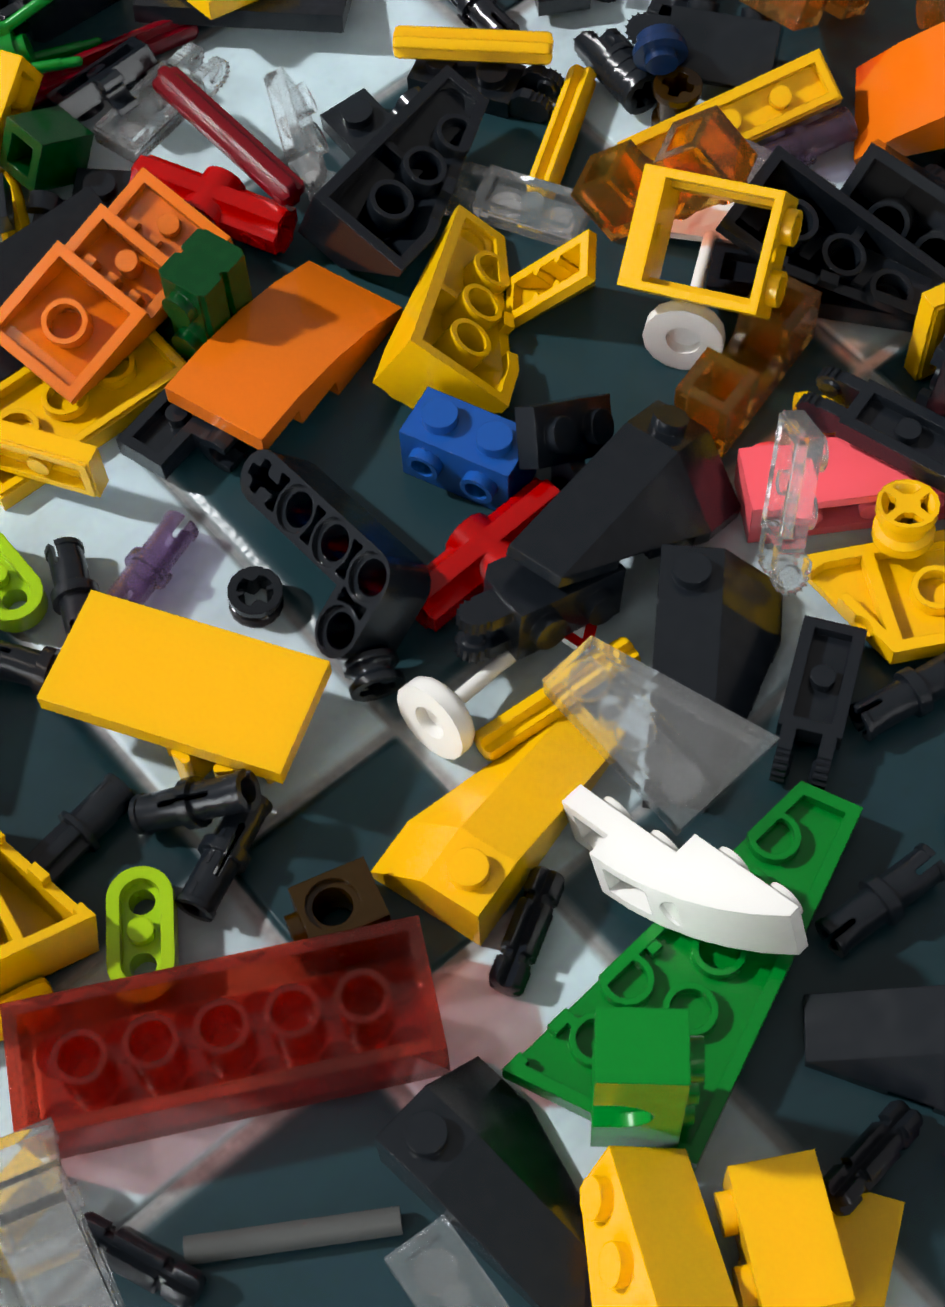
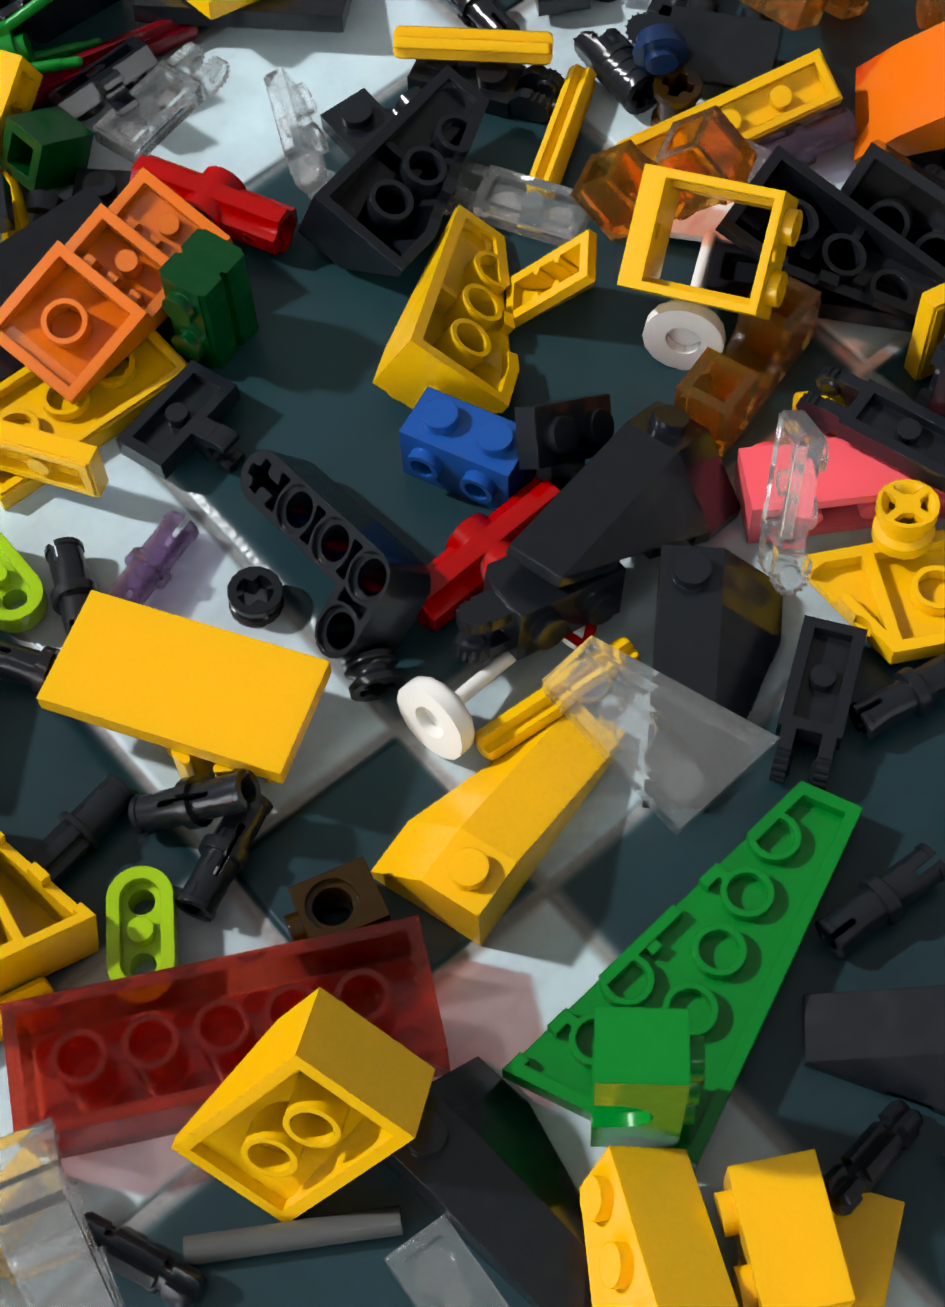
dark red axle [152,65,306,207] -> none
orange slope [164,260,403,450] -> none
black axle [489,866,565,997] -> none
white slope [562,784,808,955] -> none
none -> yellow slope [171,987,435,1222]

